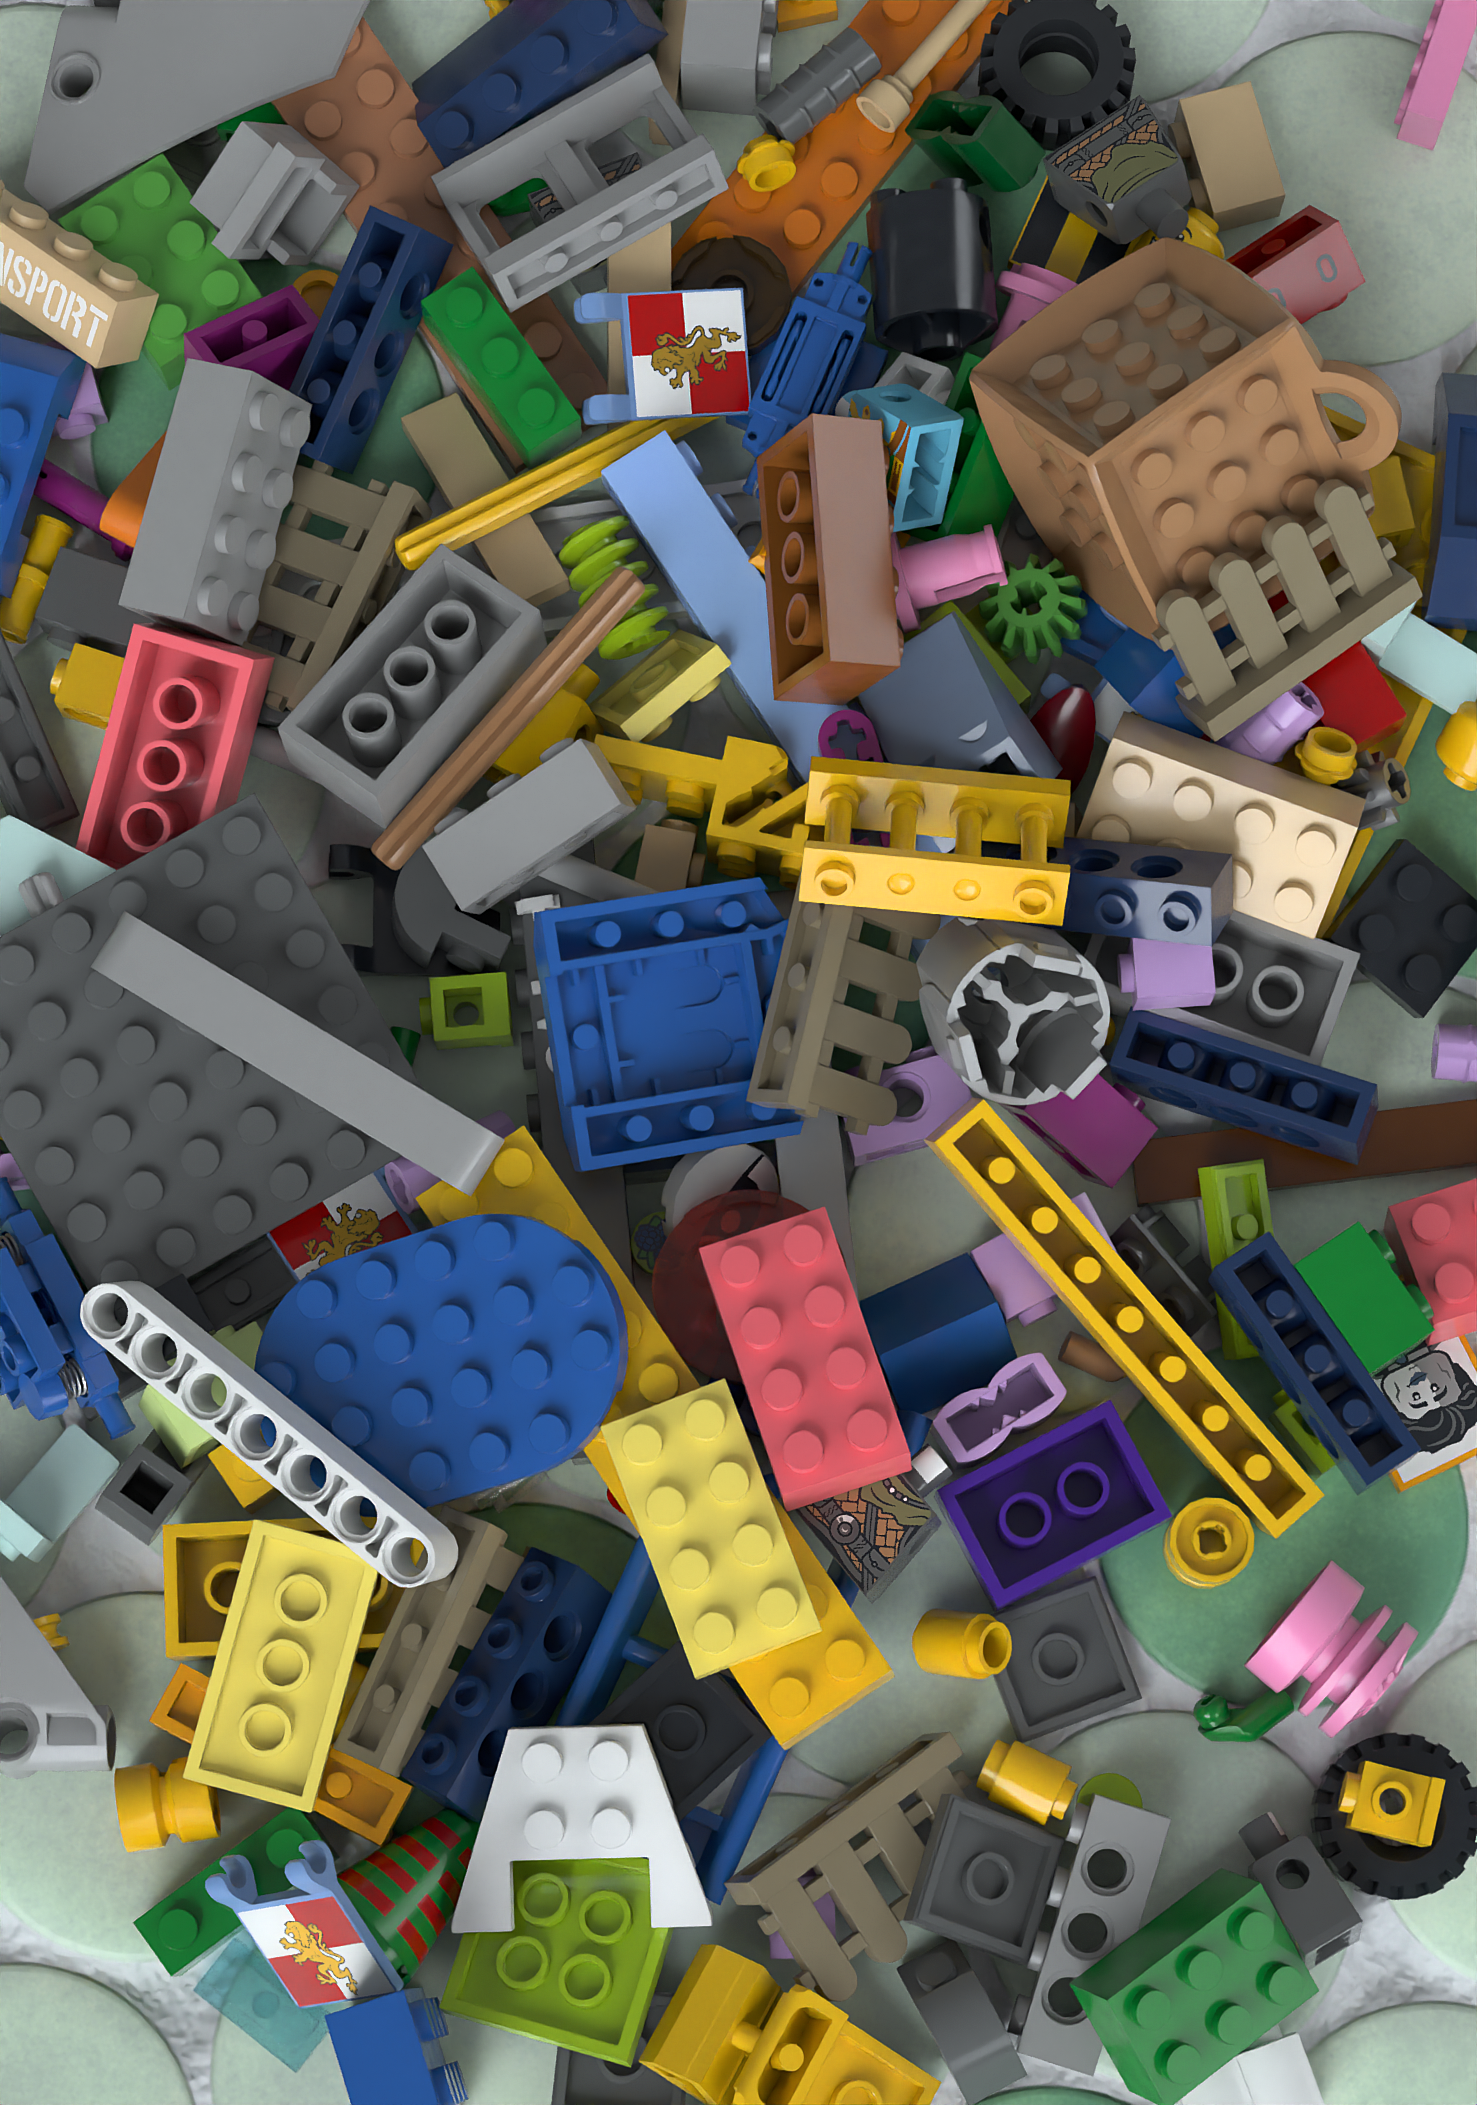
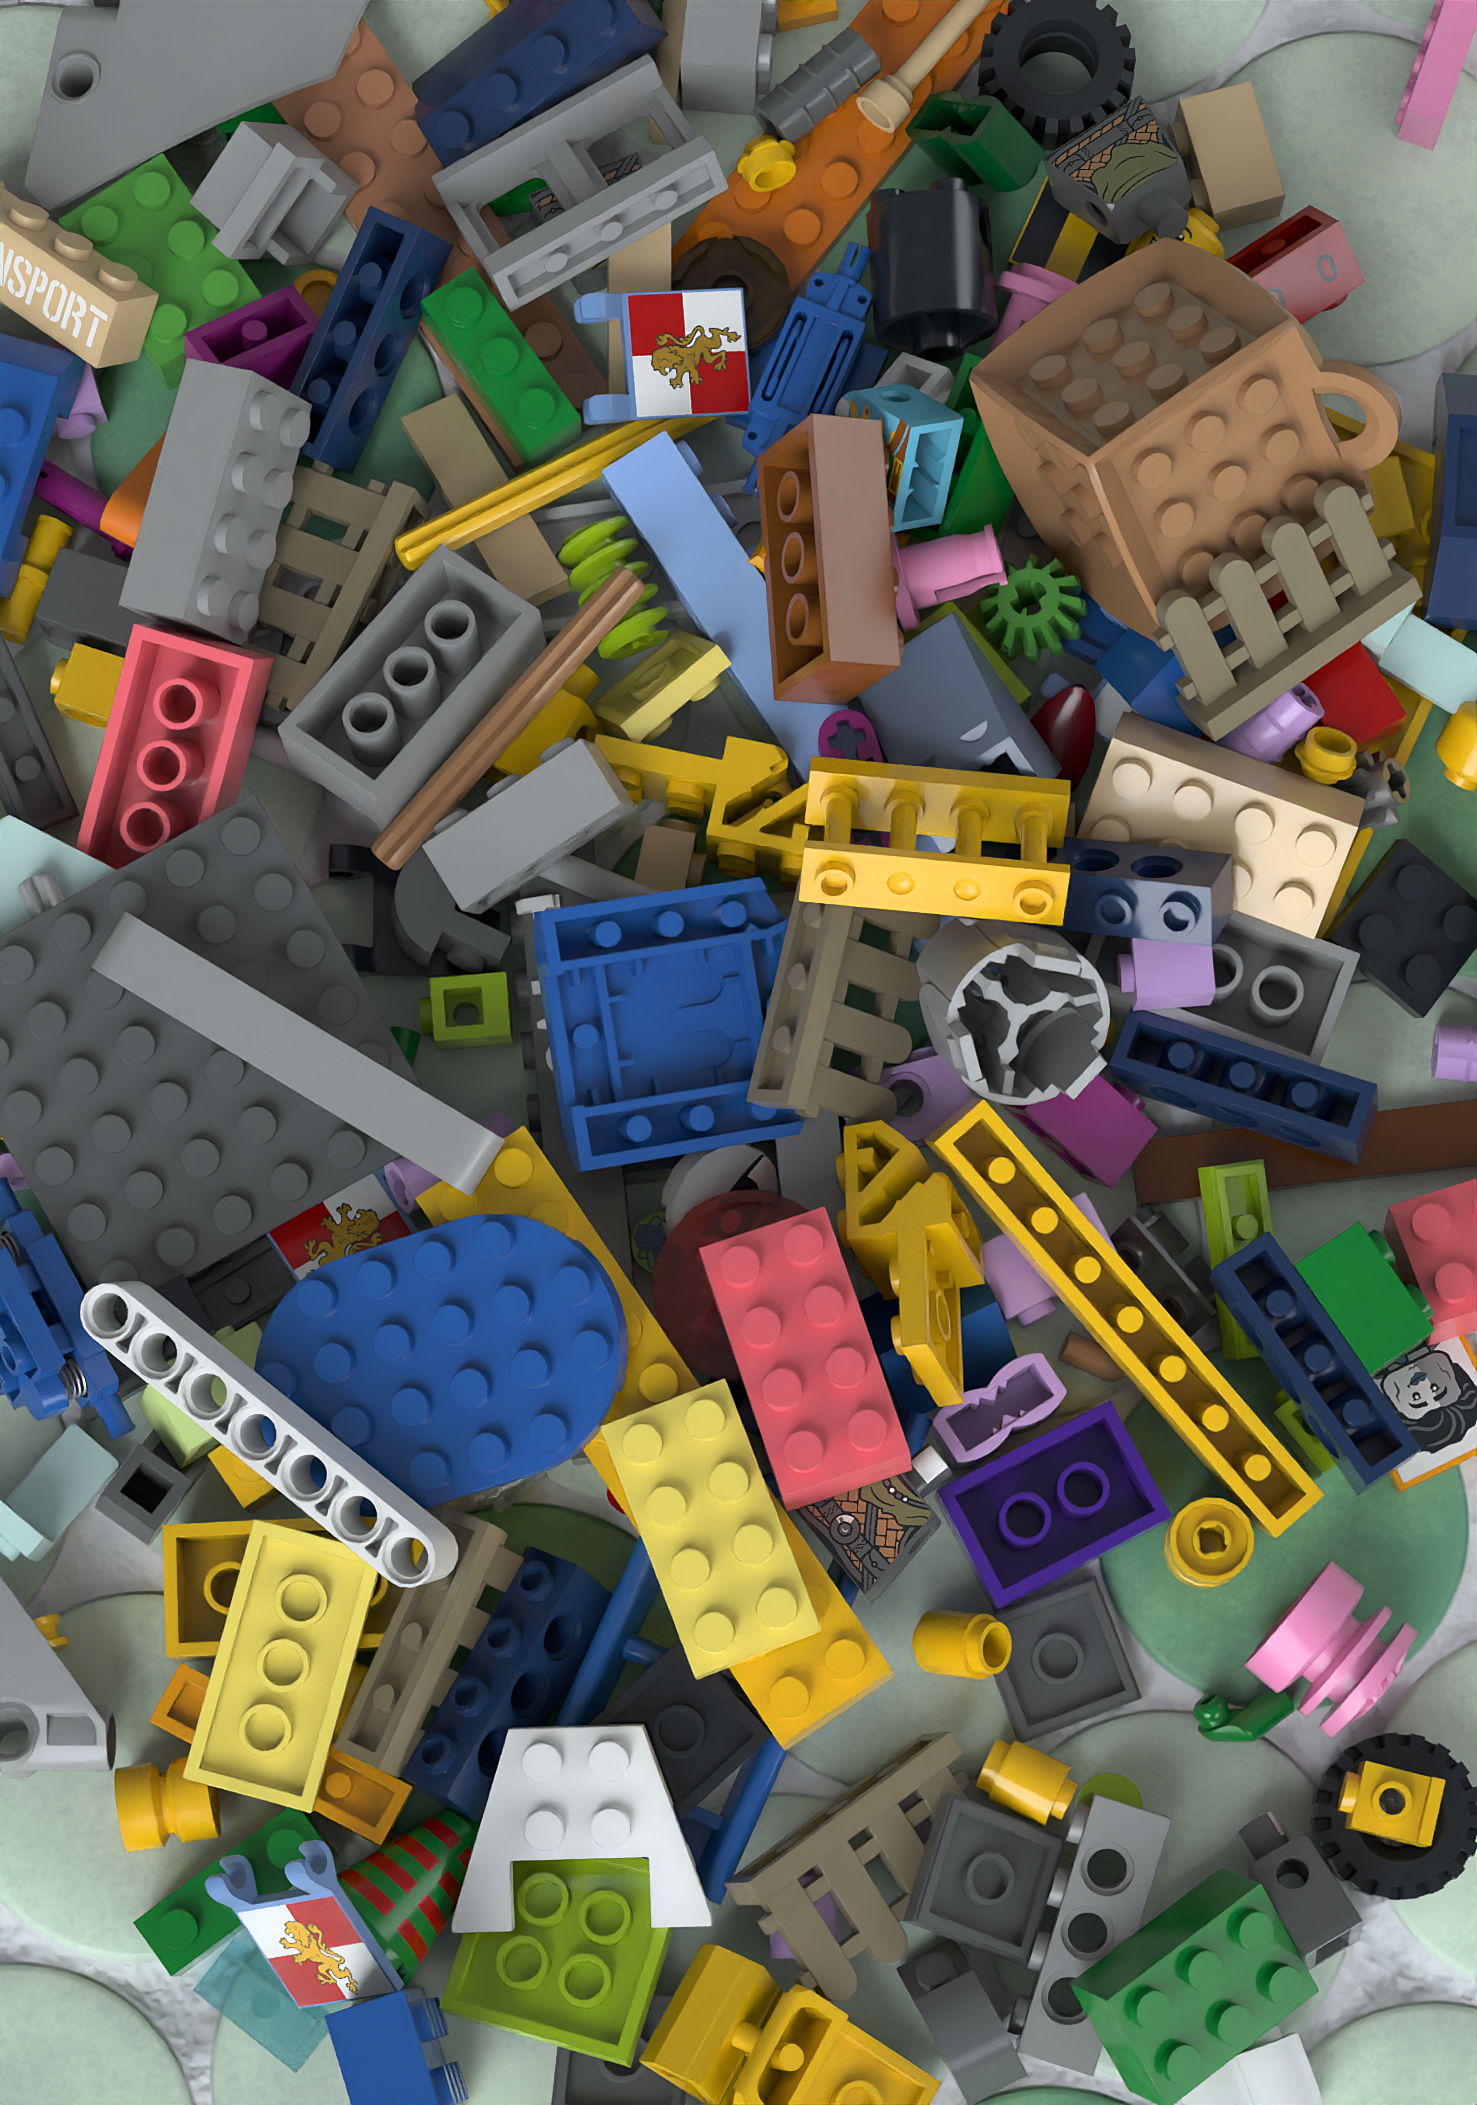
none -> yellow piece [836,1120,985,1407]

